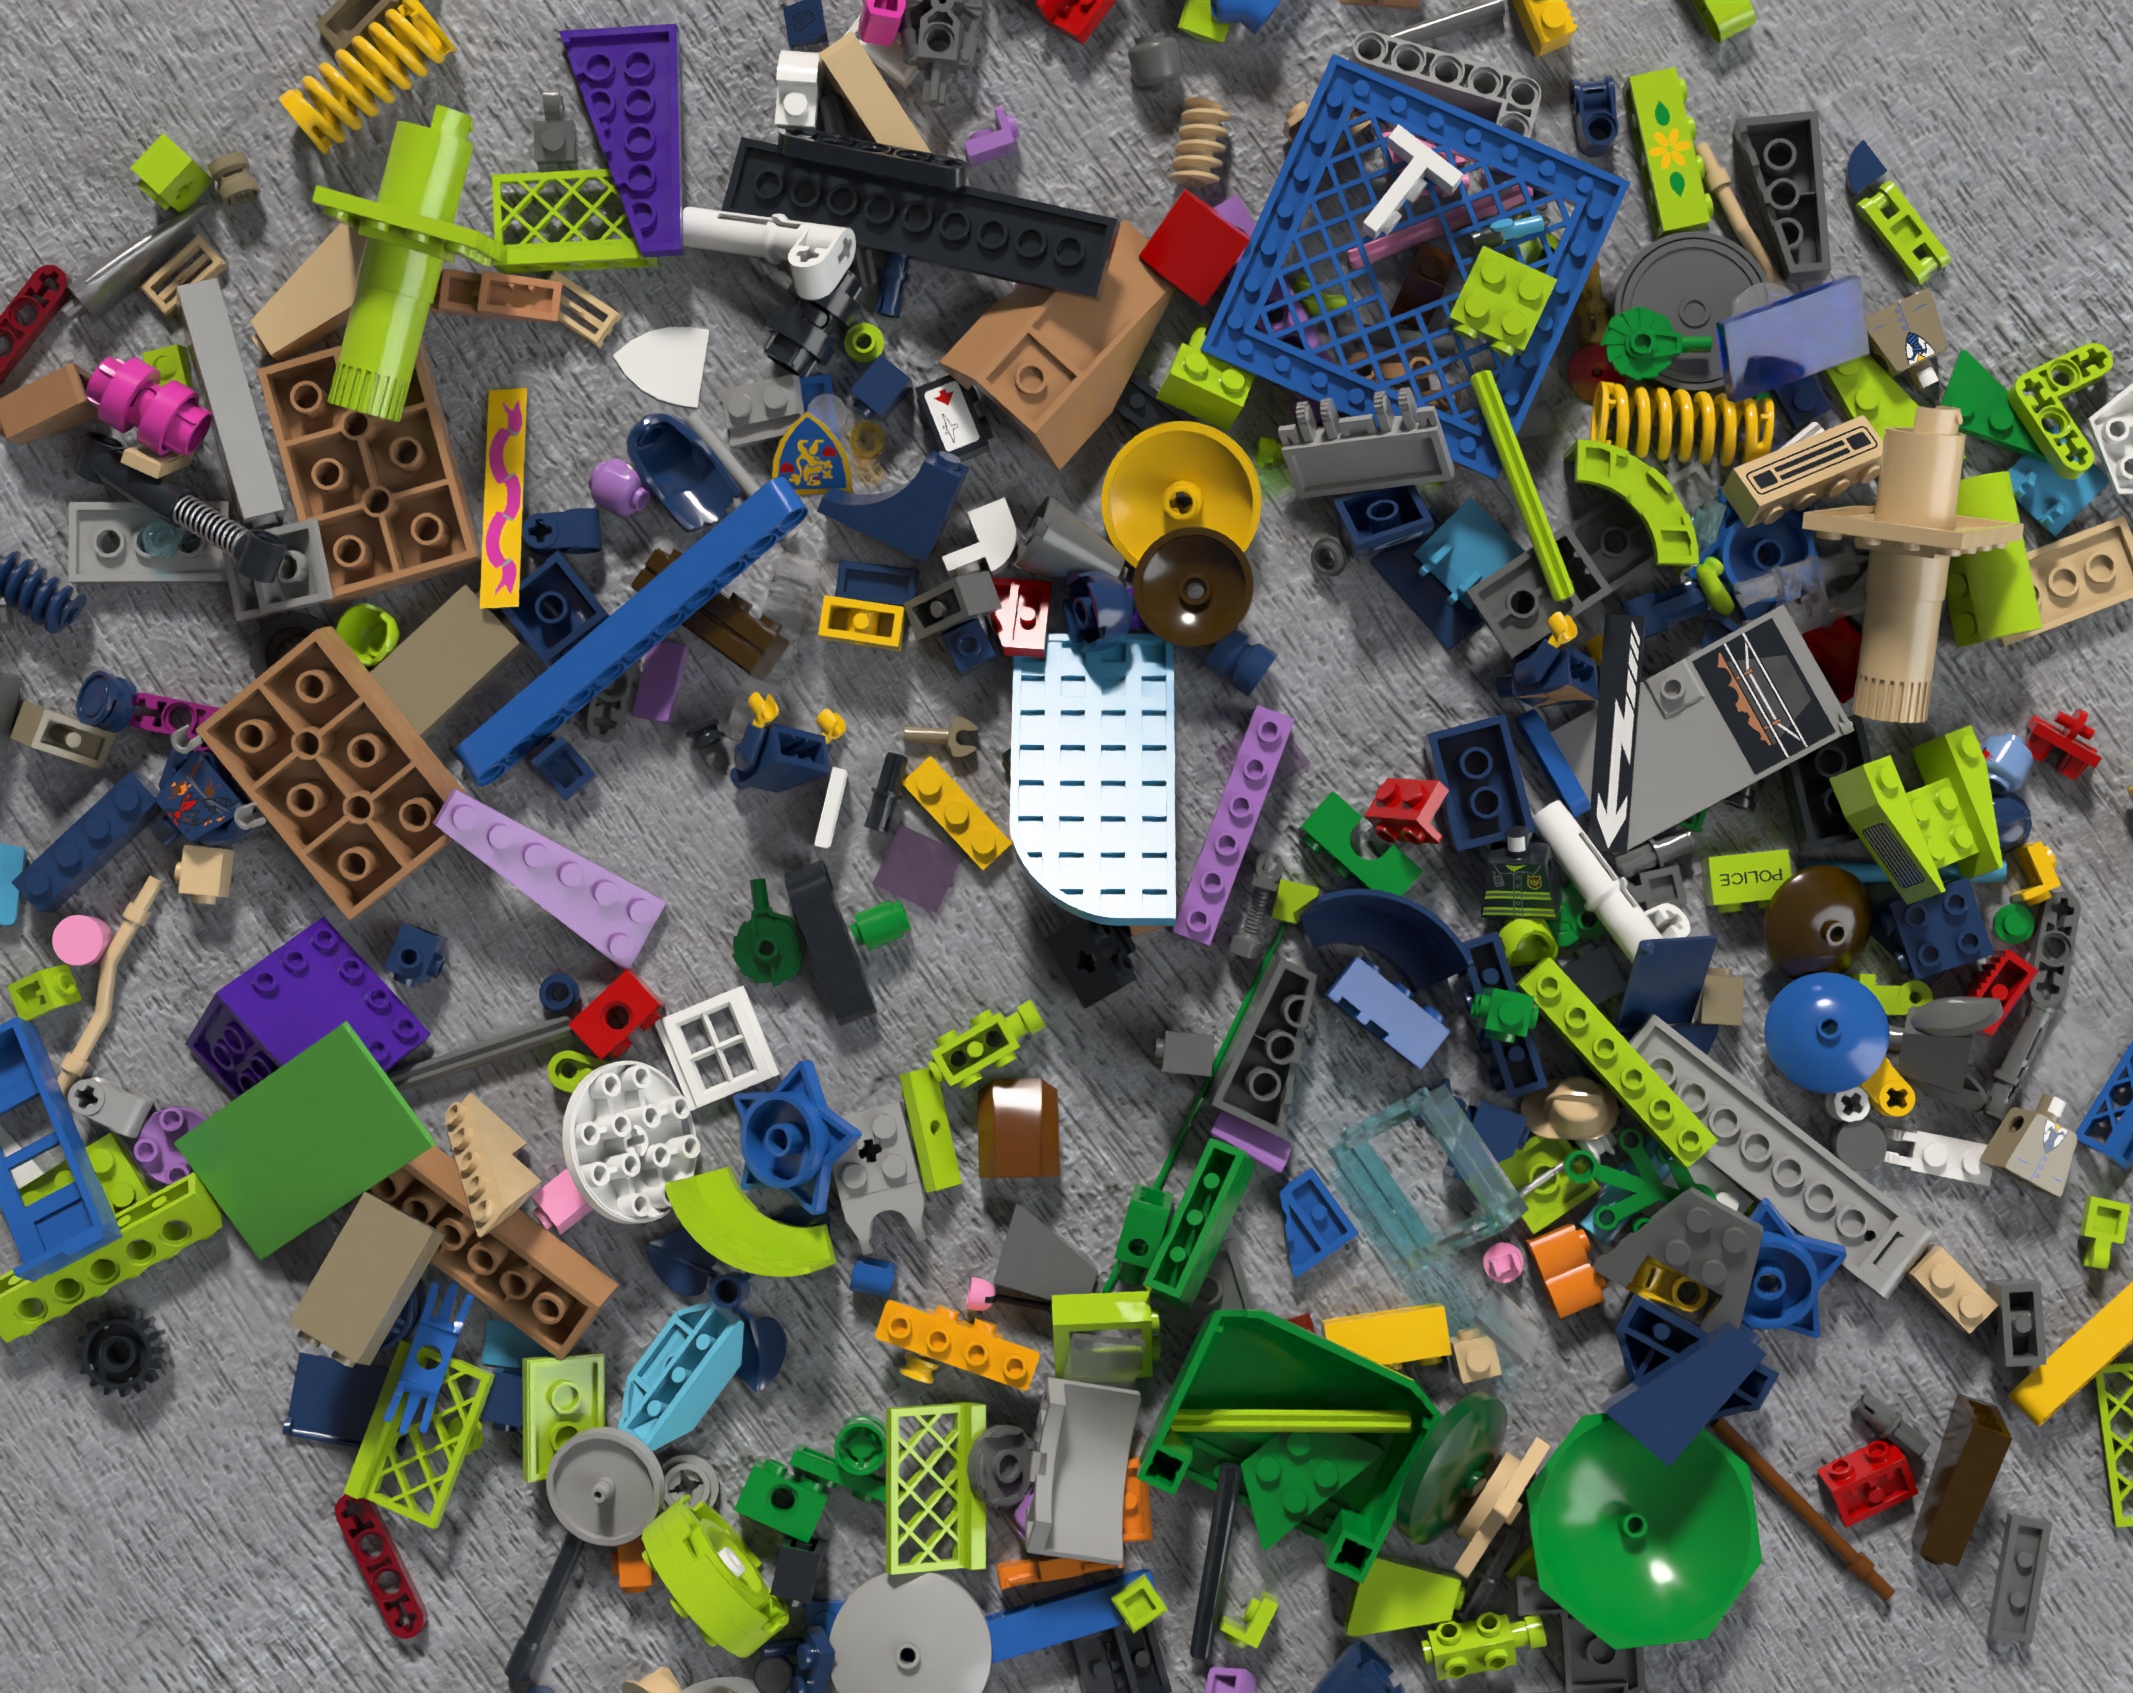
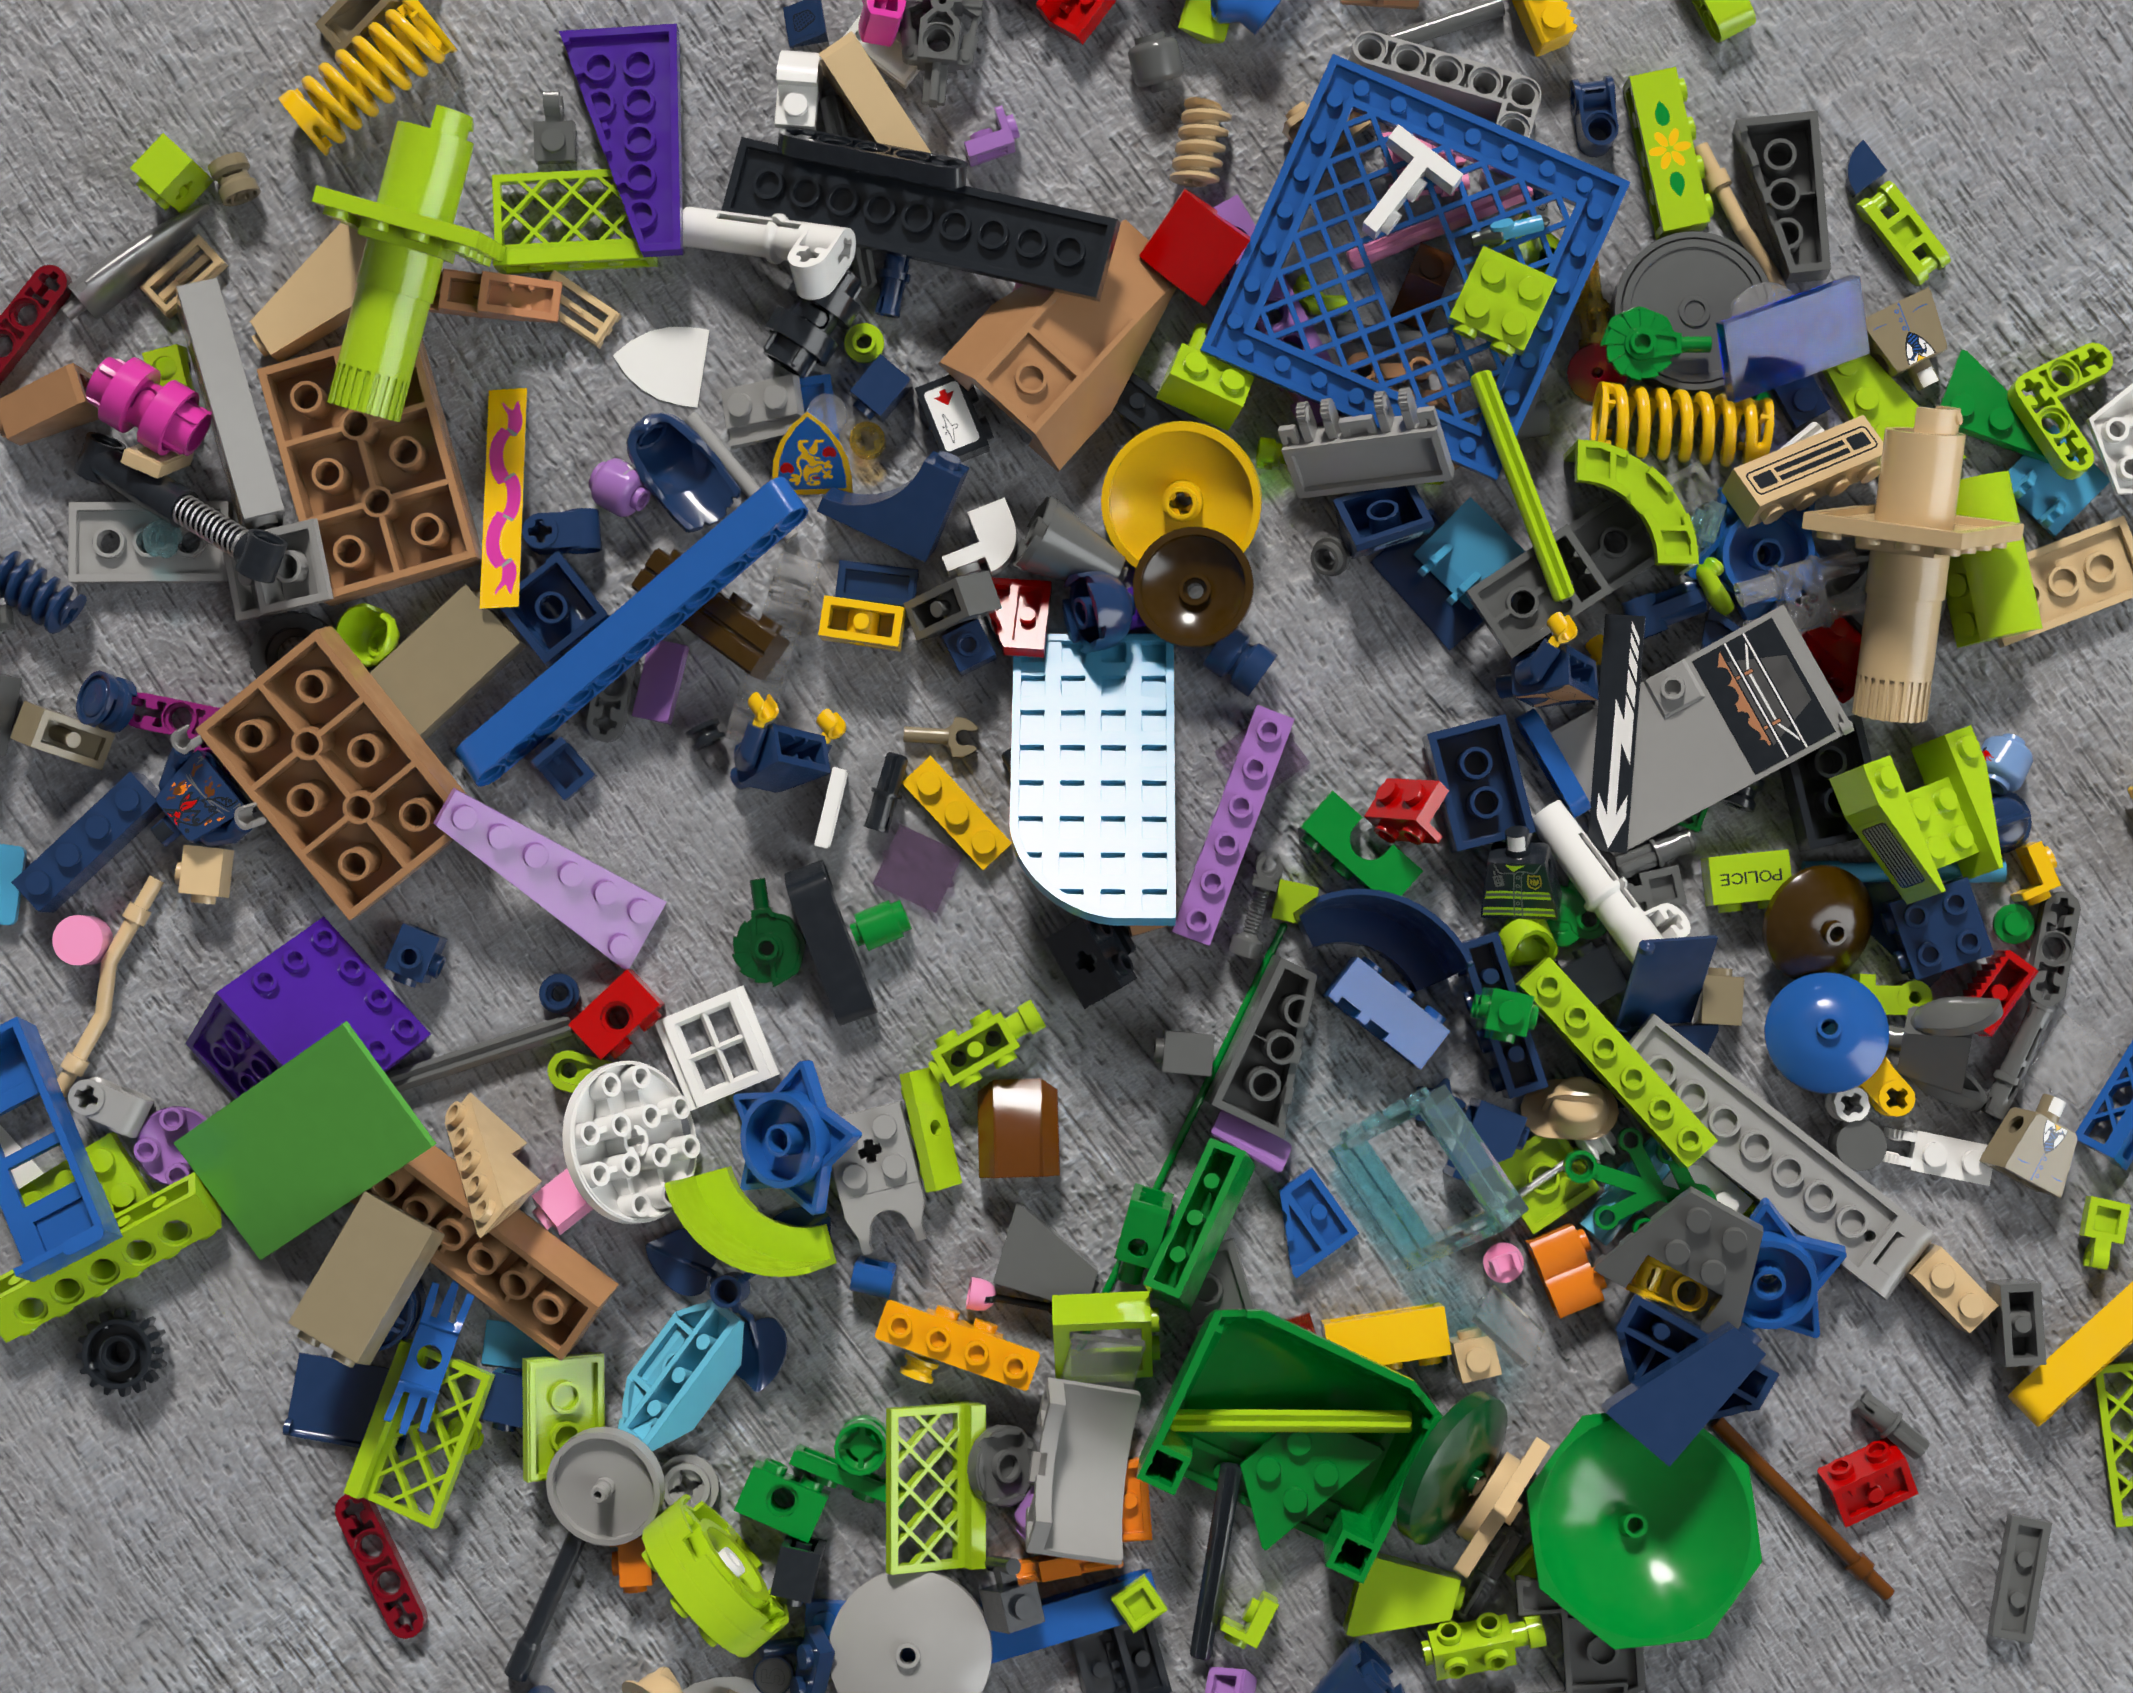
lime bracket [7,964,82,1022] -> none
dark brown slope [1912,1393,2013,1567] -> none
red hips [2025,709,2102,781] -> none
none -> black brick [979,1555,1045,1634]

